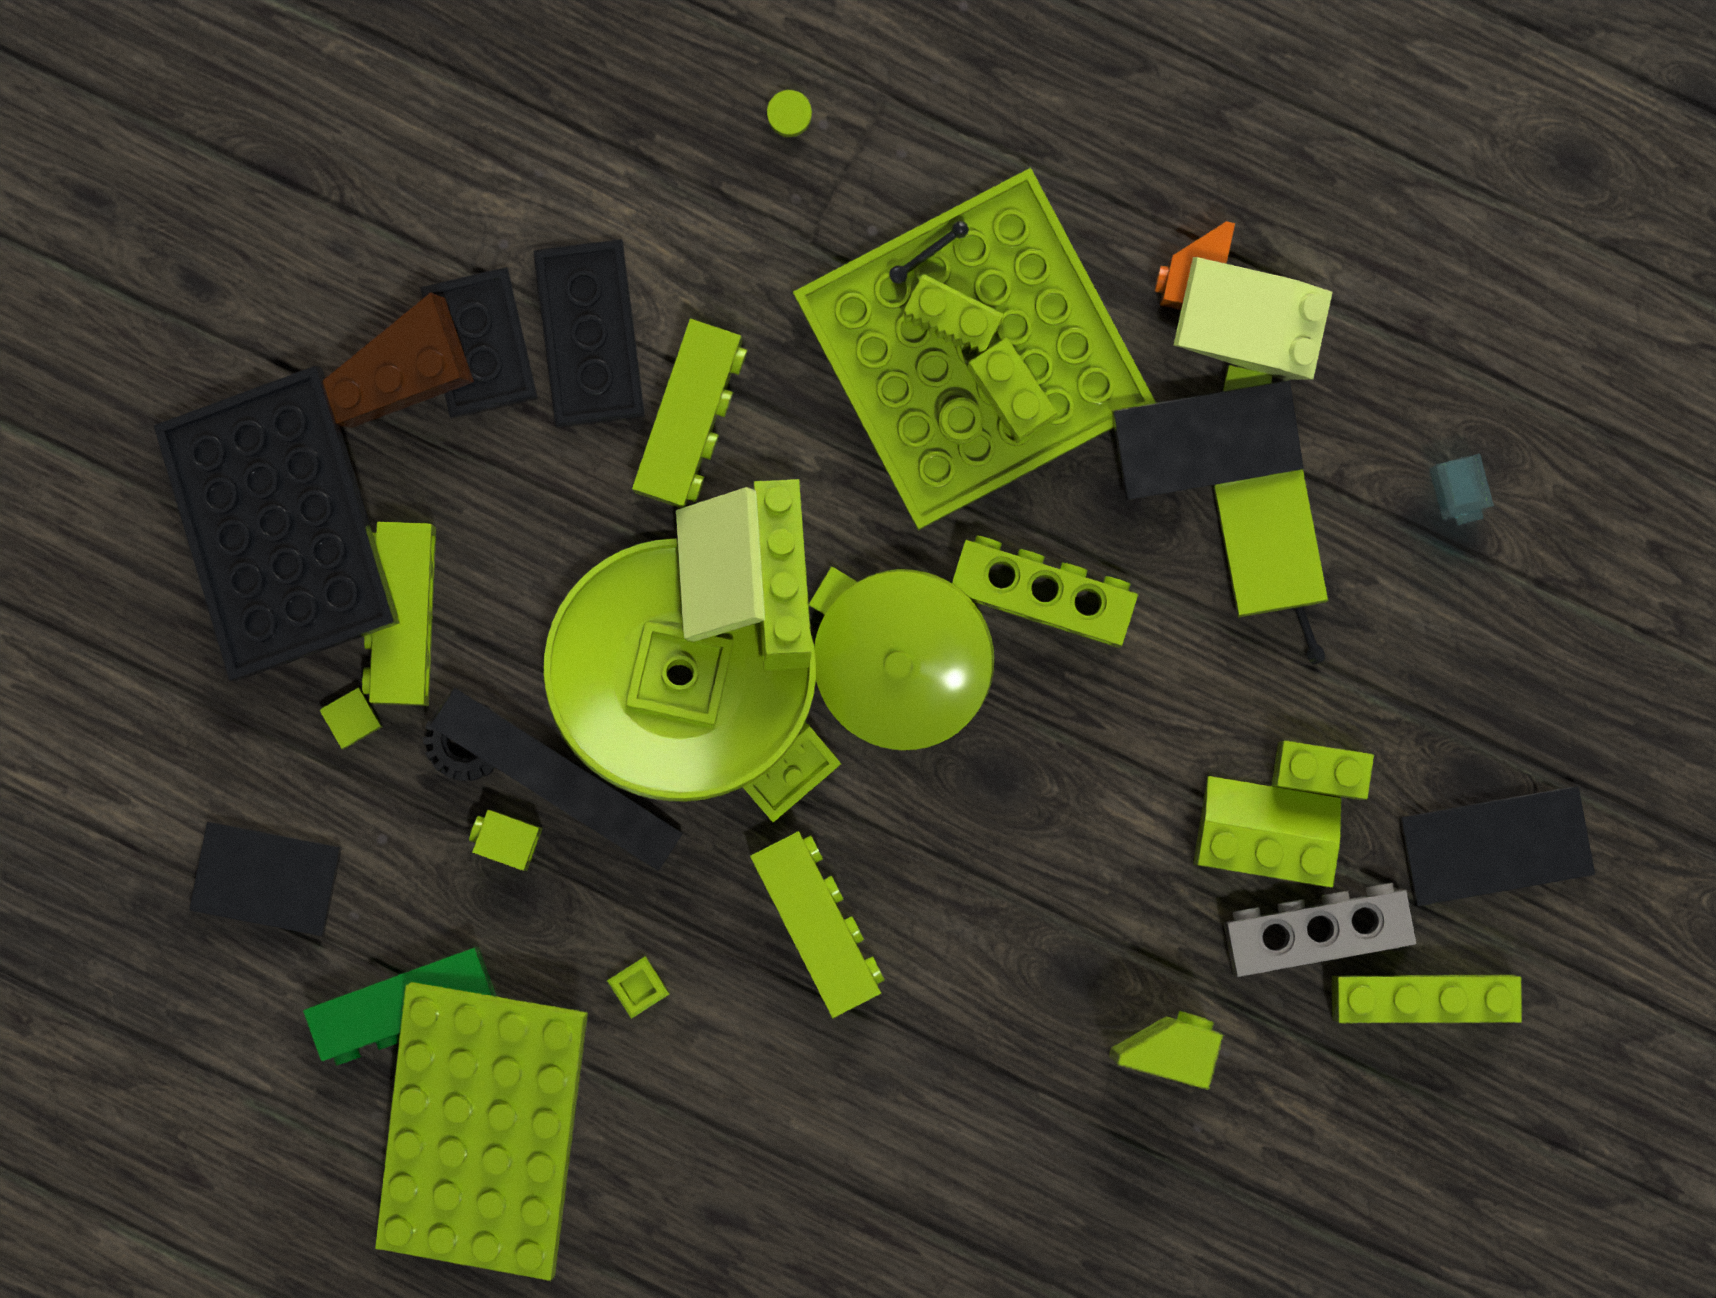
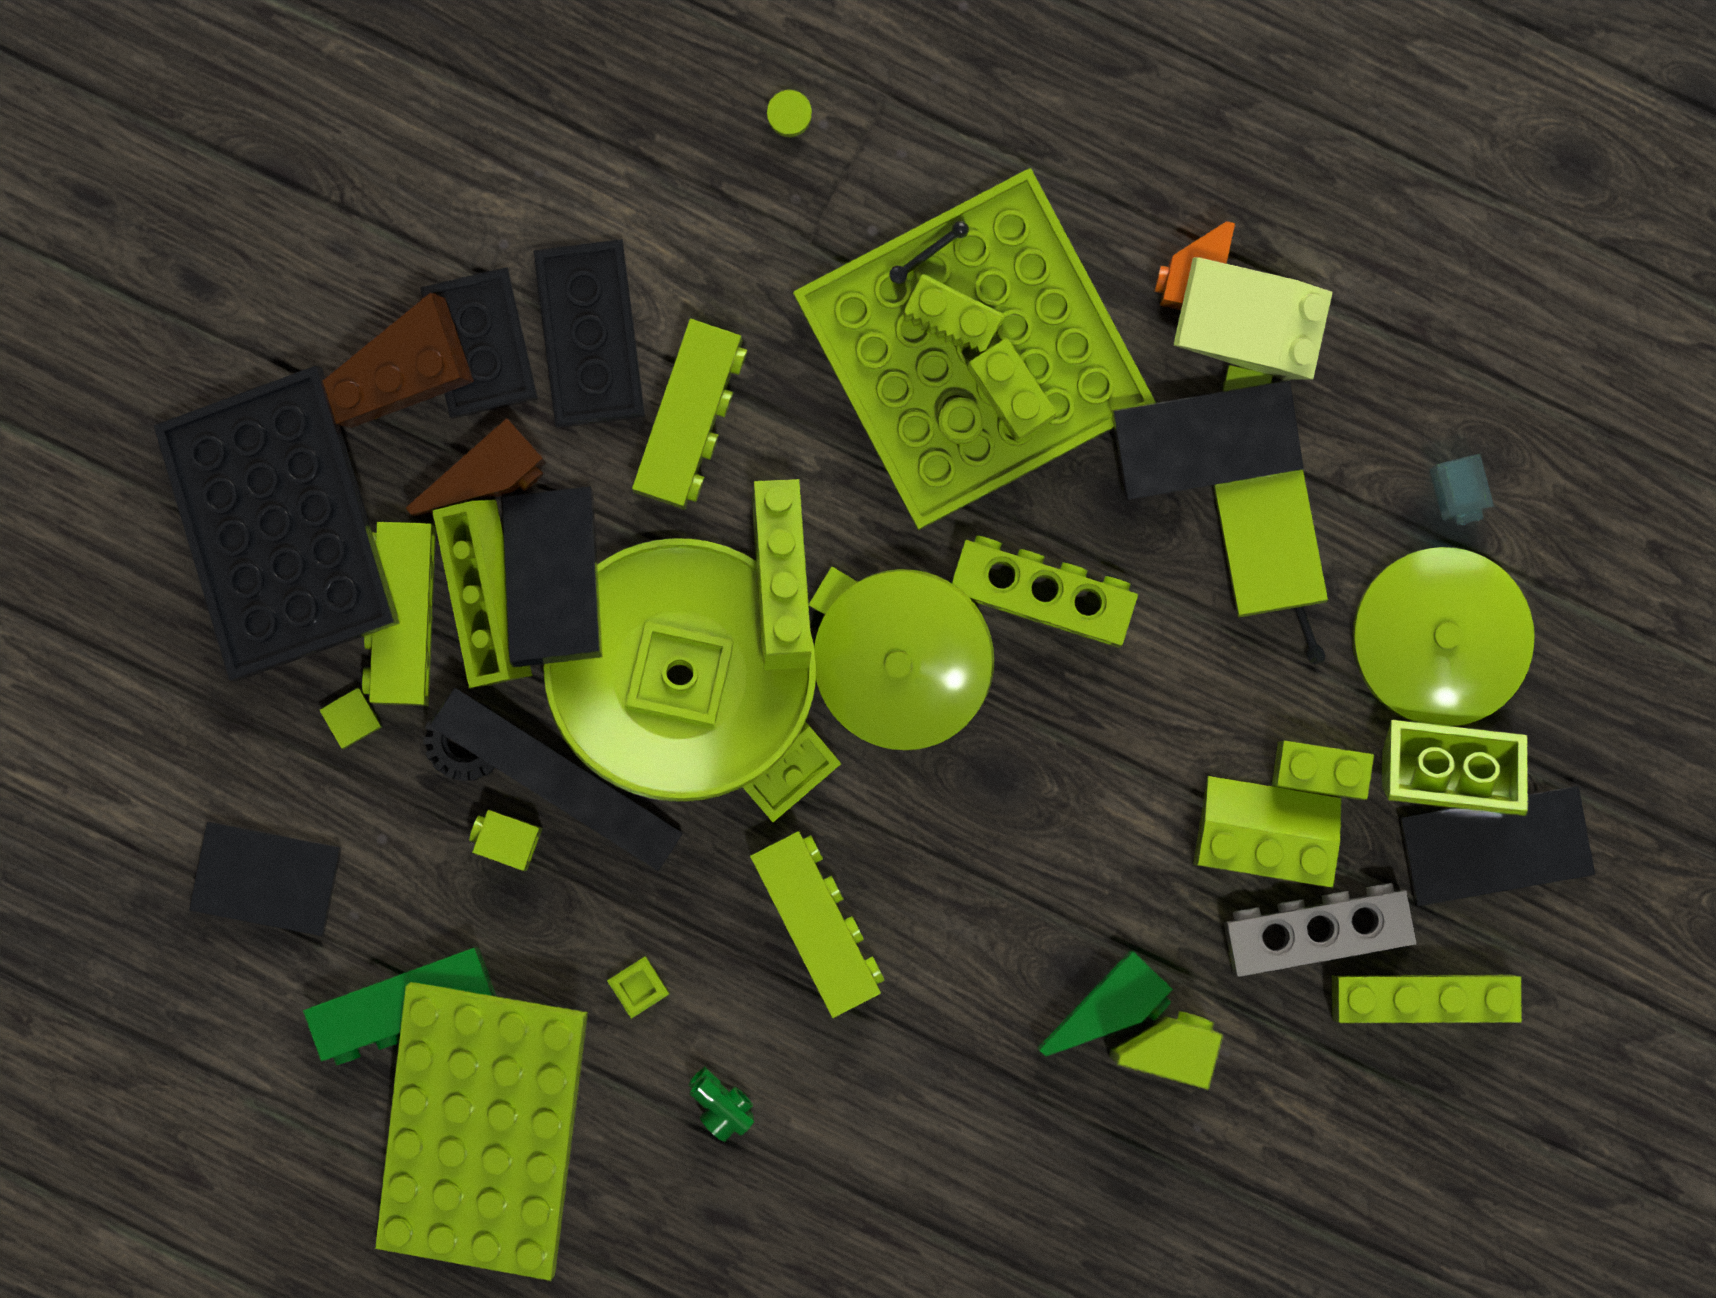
yellowish green tile [676,487,765,642] -> none
none -> reddish brown slope [406,418,546,519]
none -> lime brick [432,500,532,688]
none -> black tile [502,486,602,668]
none -> green plate [689,1067,754,1142]
none -> green slope [1037,950,1173,1056]
none -> lime dish [1352,547,1534,727]
none -> lime slope [1382,720,1527,816]

